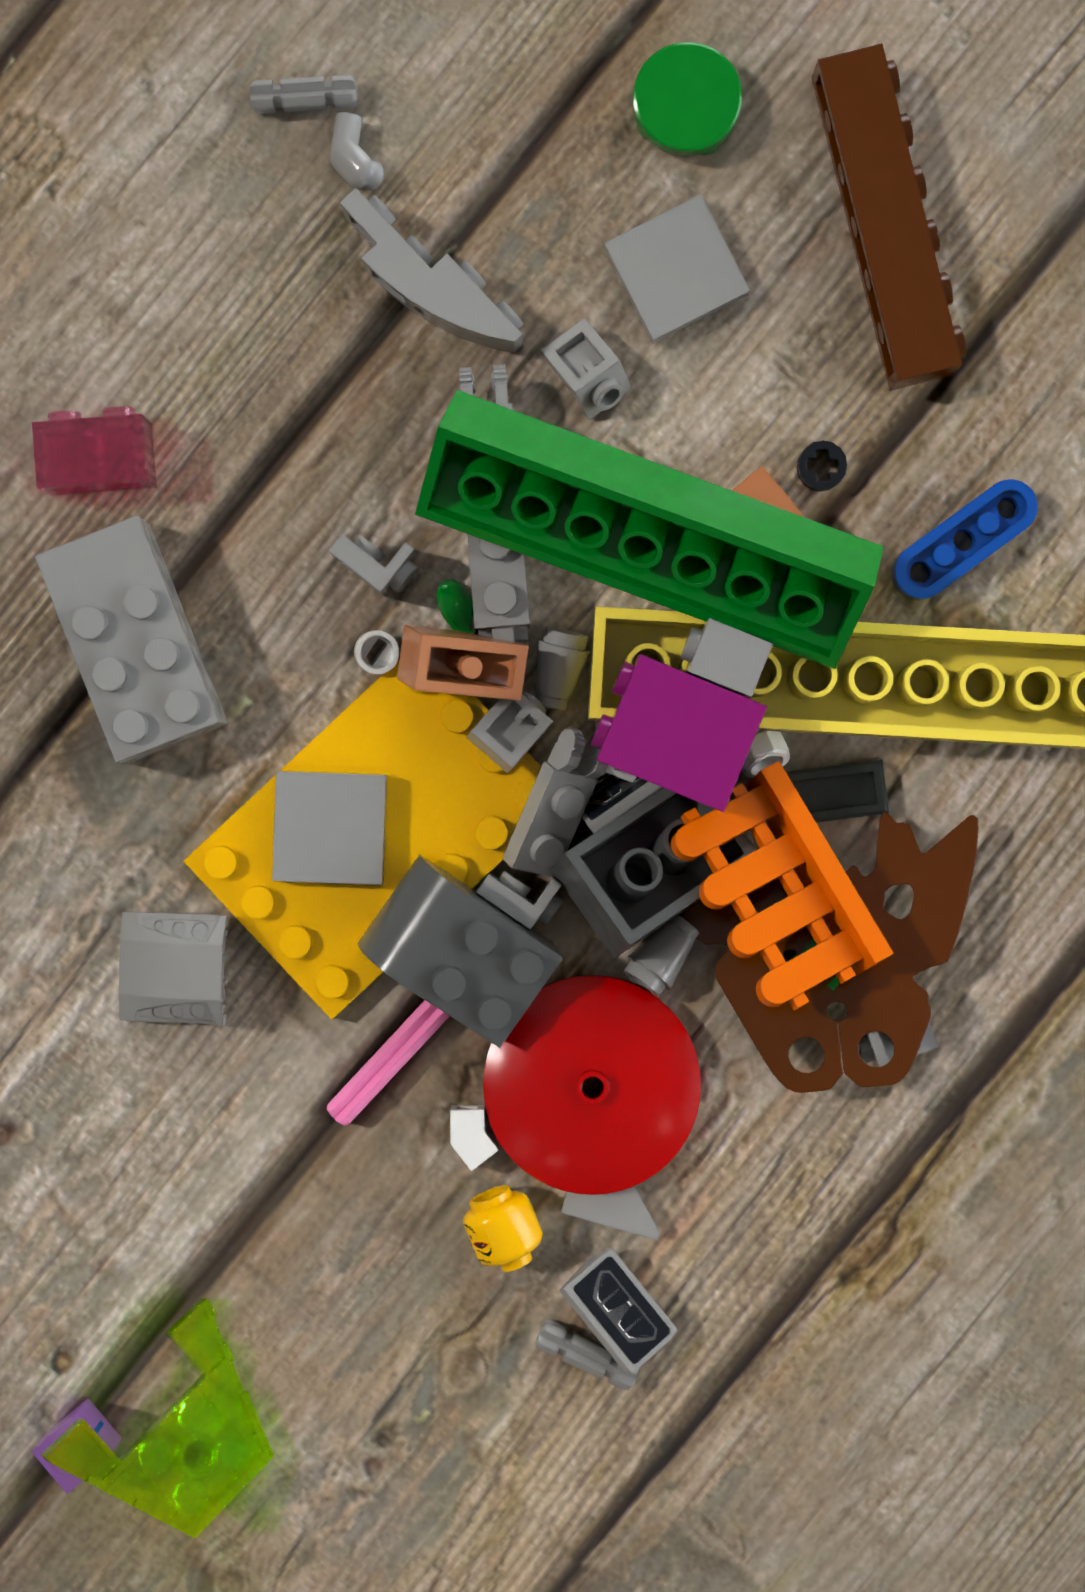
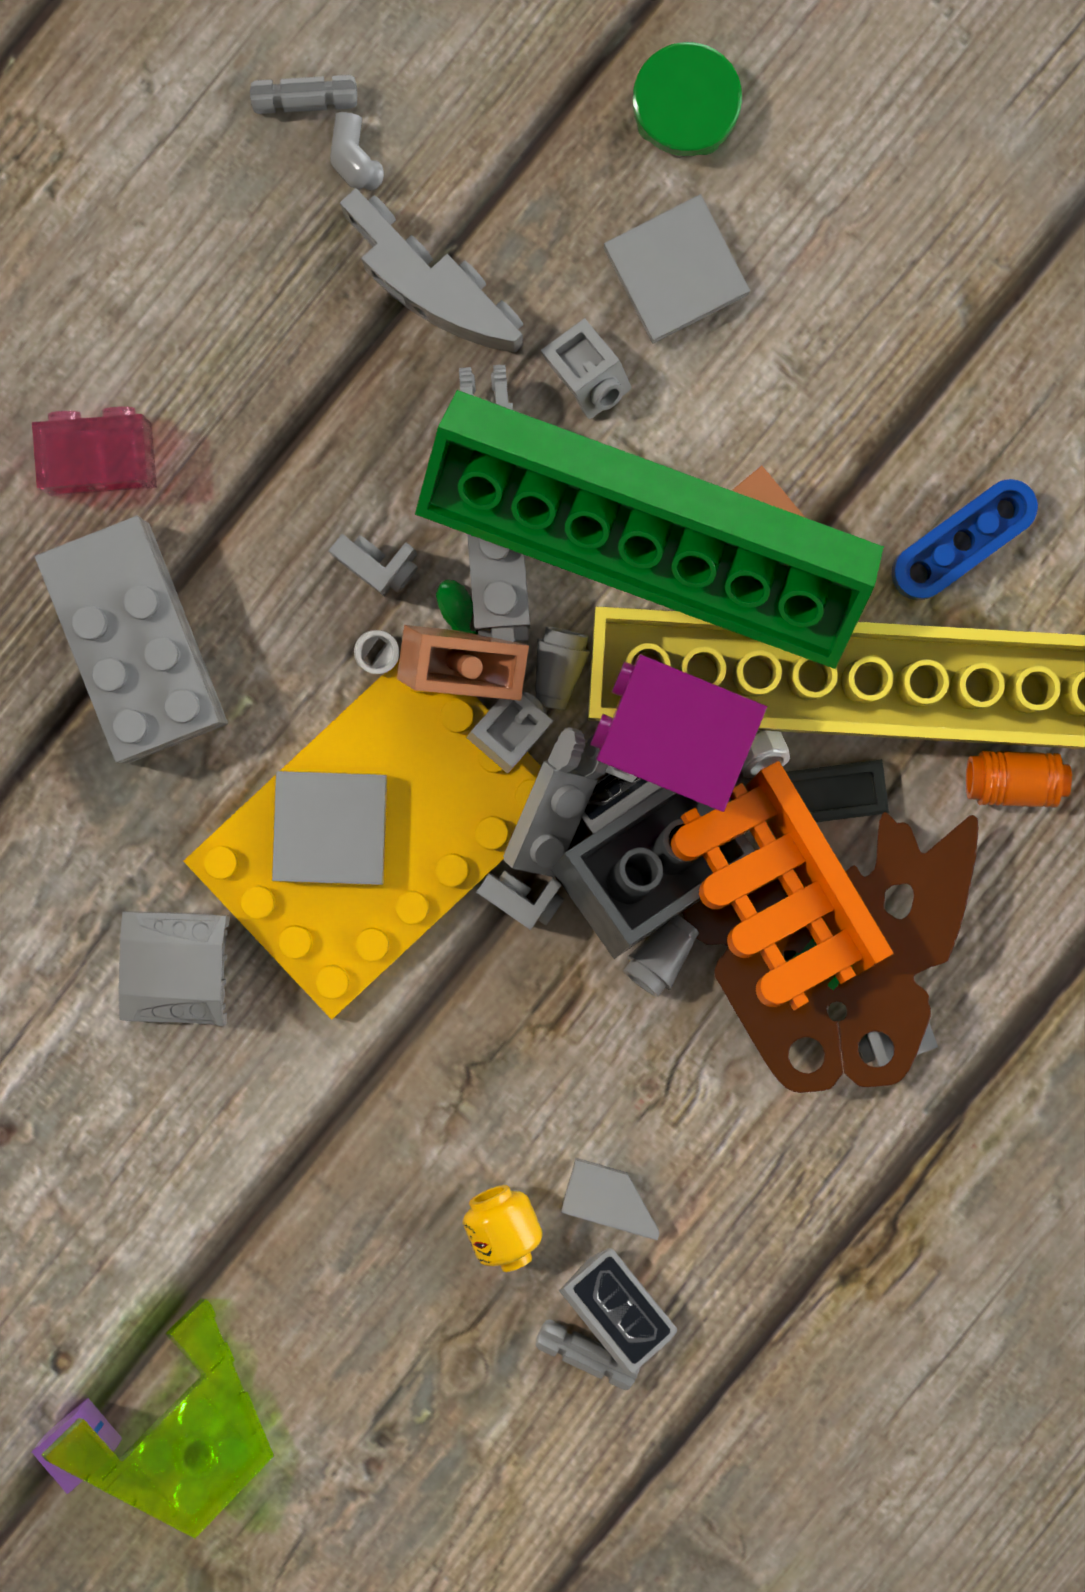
bright pink axle [326,1000,450,1126] -> none
dark grey brick [357,854,563,1048] -> none
white piece [450,1105,499,1171] -> none
red dish [483,975,701,1195] -> none
light grey brick [680,618,773,698] -> none
black bush [796,440,847,492] -> none
reddish brown brick [811,43,966,391] -> none
none -> orange head [966,751,1072,808]

